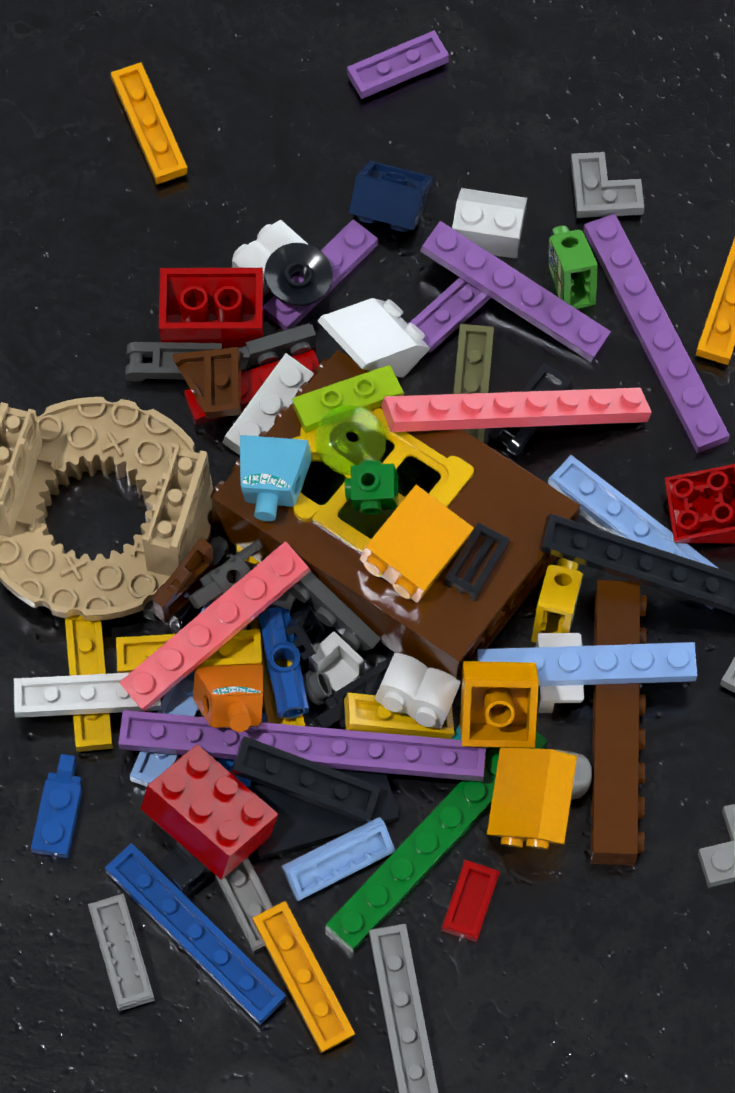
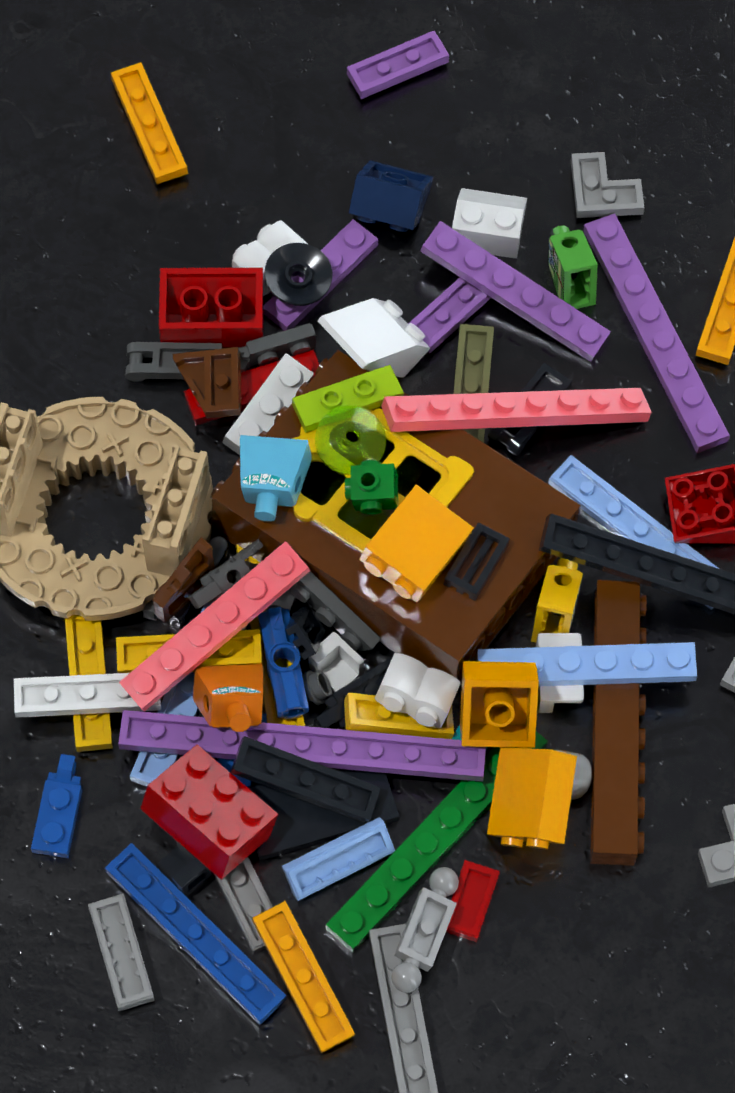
none -> light grey plate [392,867,459,993]

